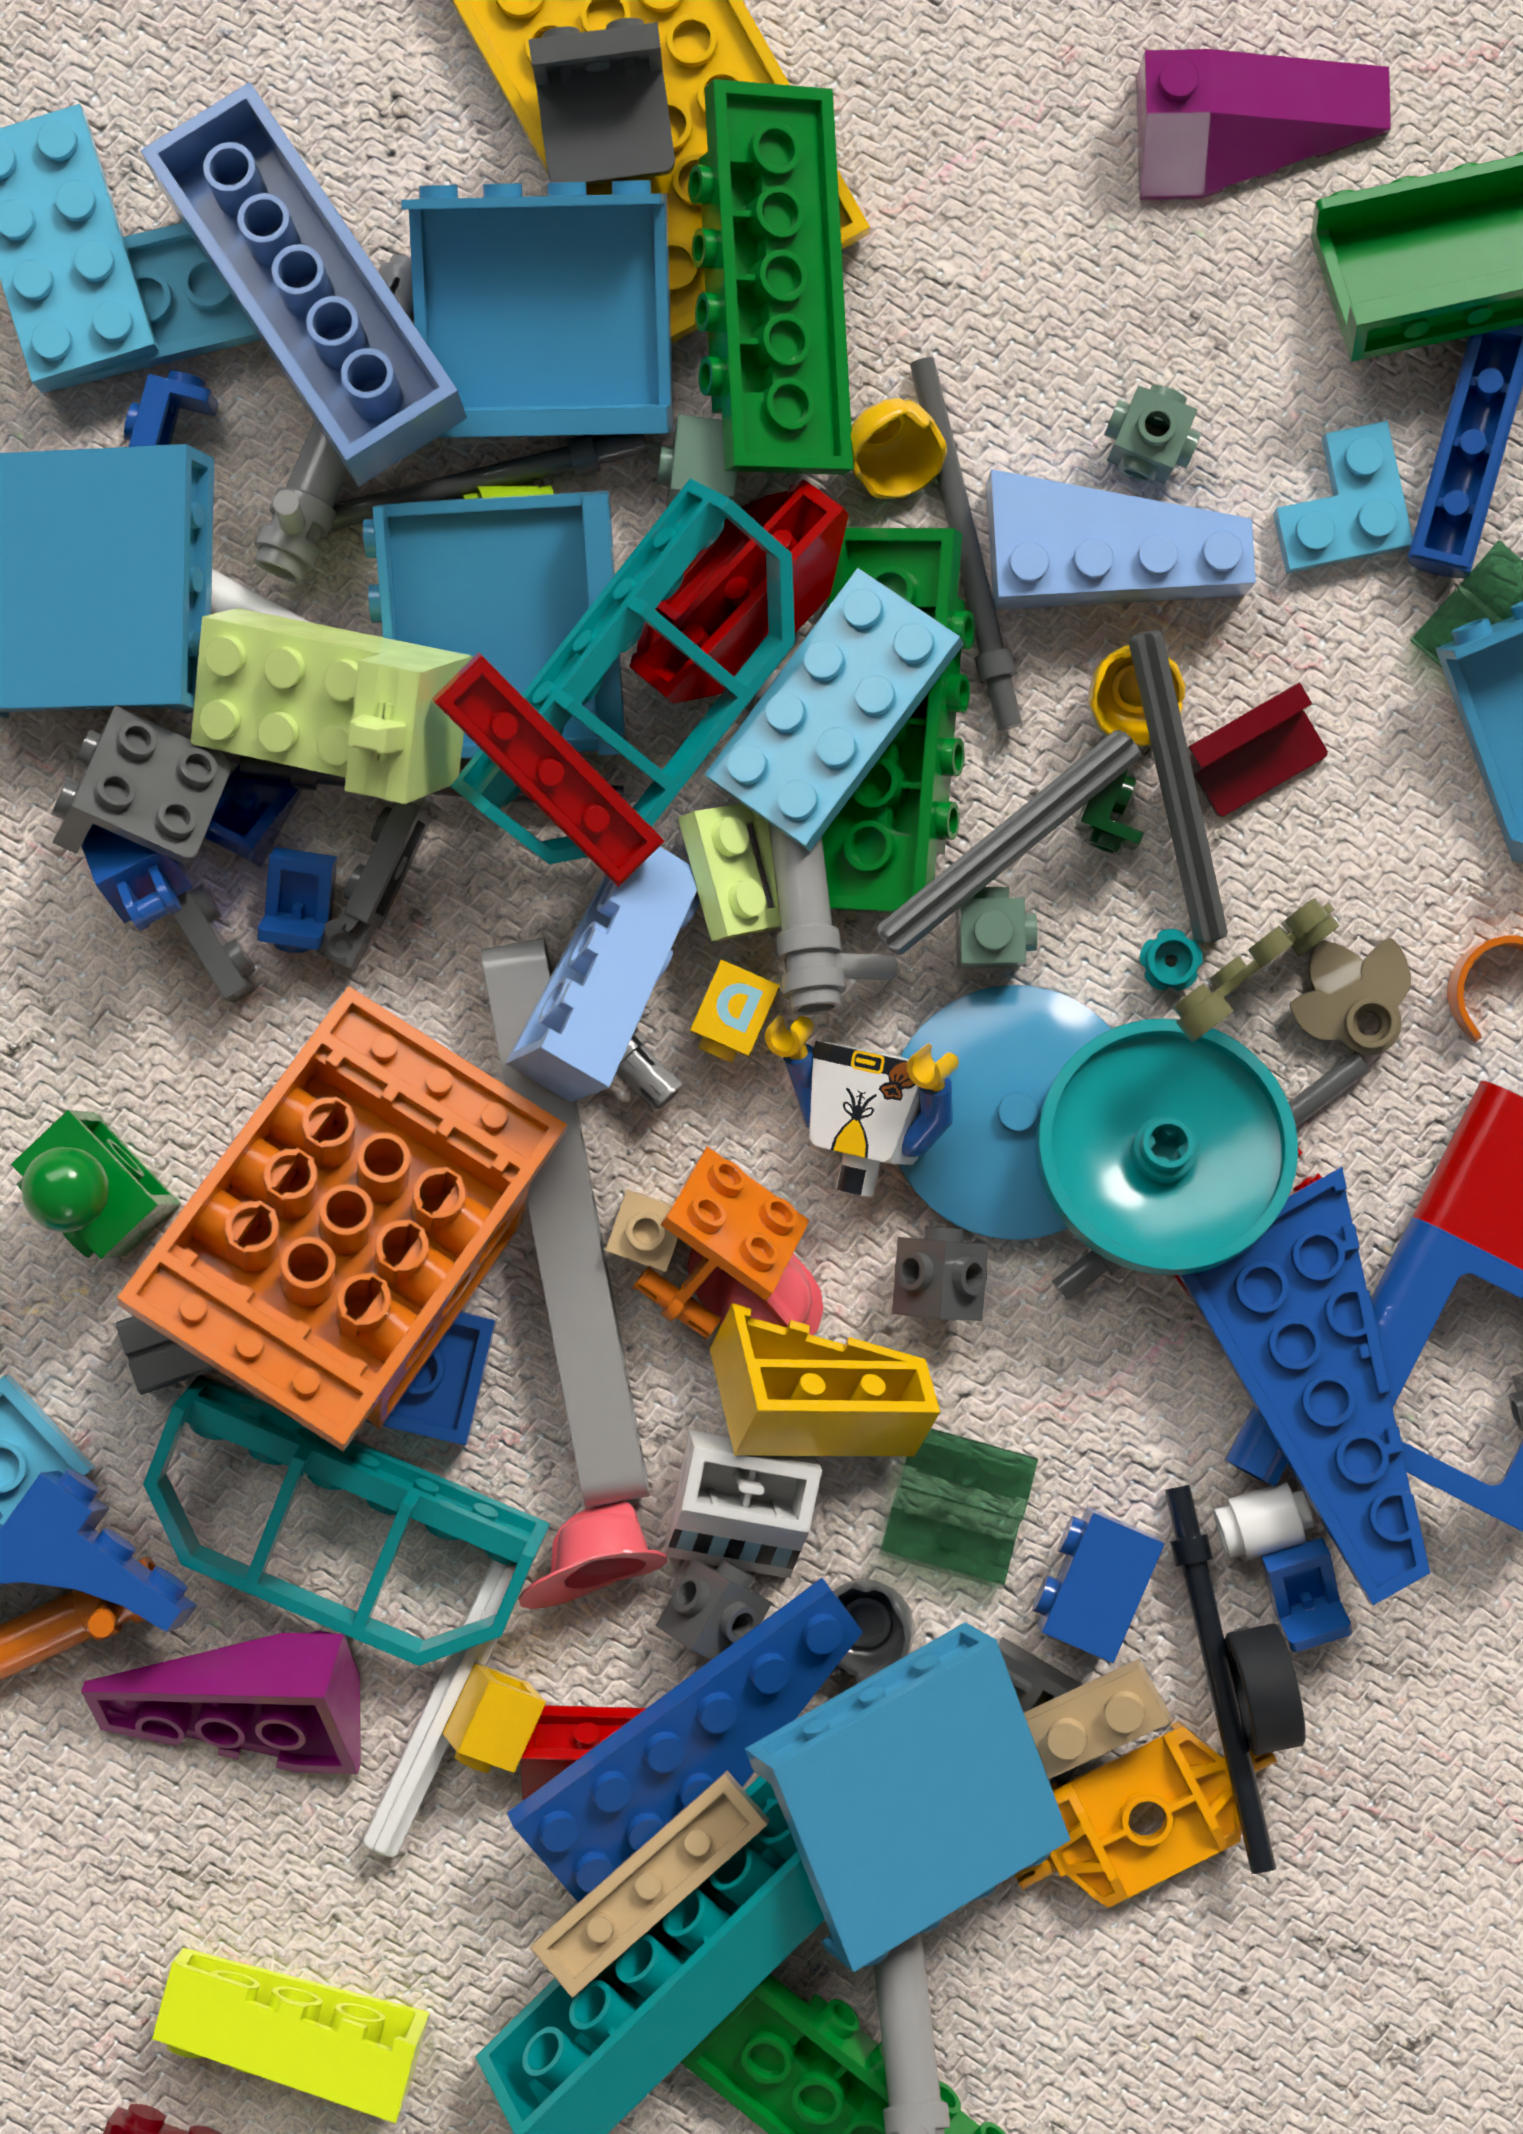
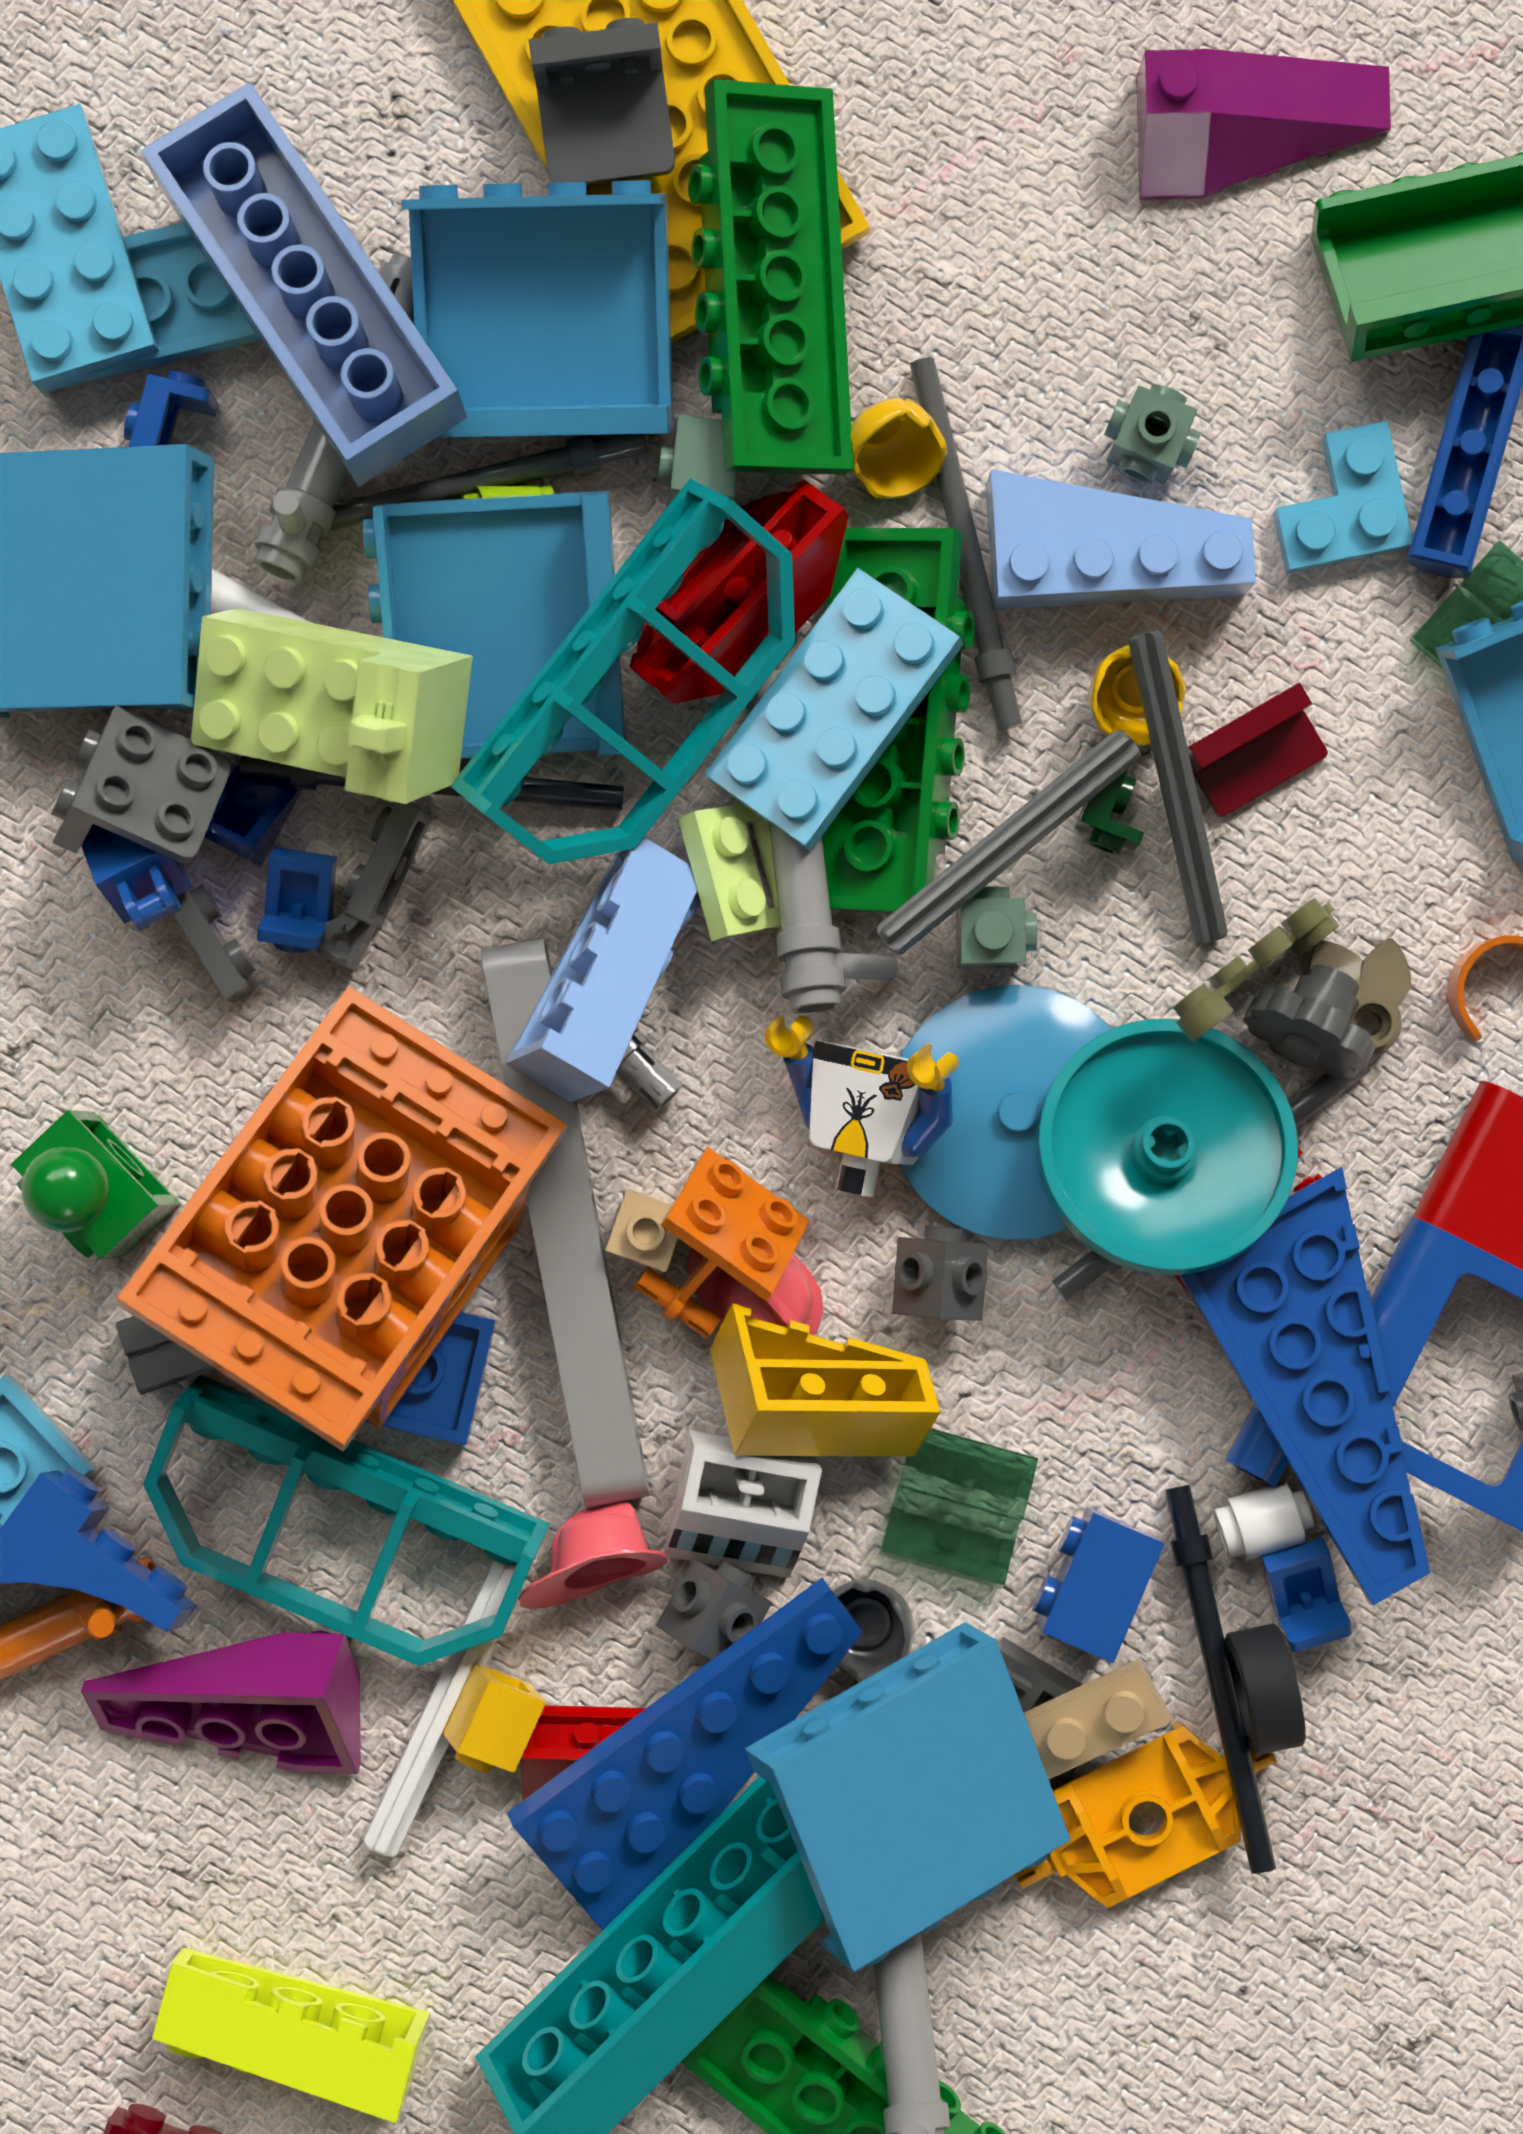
red tile [432,652,665,887] -> none
tan plate [530,1770,770,1998] -> none
yellow brick [690,959,780,1063] -> none
teal plate [1139,929,1203,991] -> none
none -> dark grey plant [1243,965,1375,1078]

